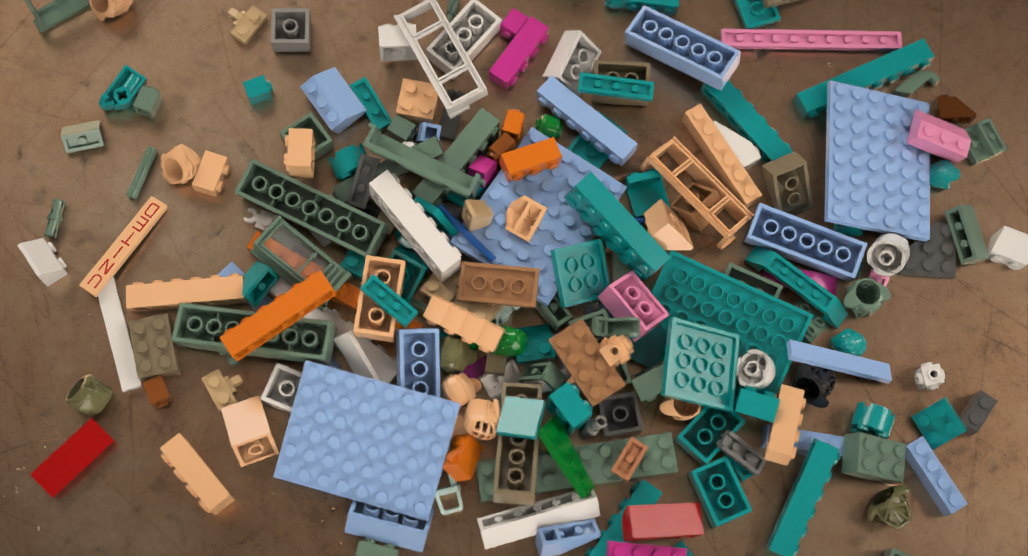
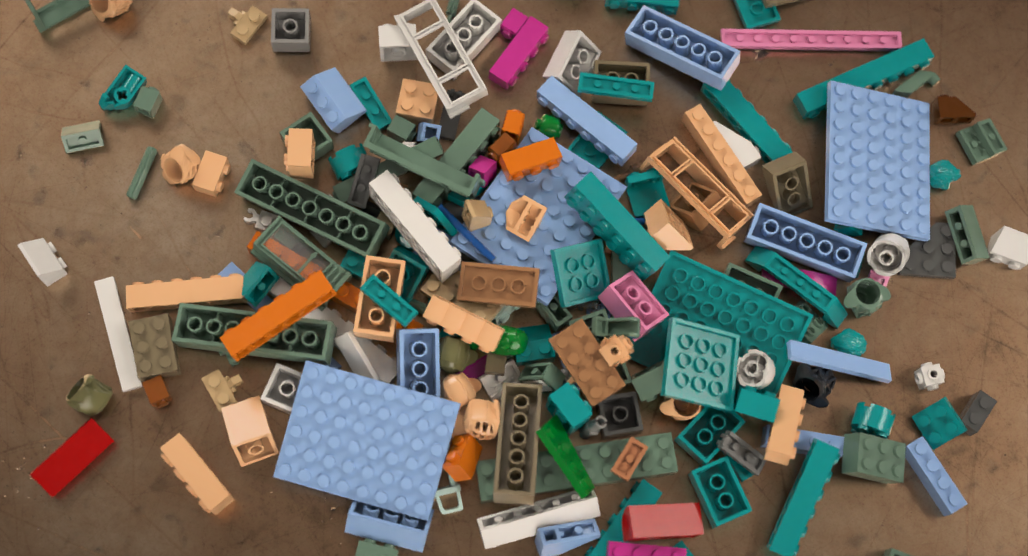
sand green pin [44,198,66,239] -> none
light nougat tile [79,196,168,297] -> none
teal brick [243,75,274,105] -> none
tile [496,396,545,440] -> none
olive piece [867,486,912,529] -> none
bright pink slope [907,110,971,164] -> none

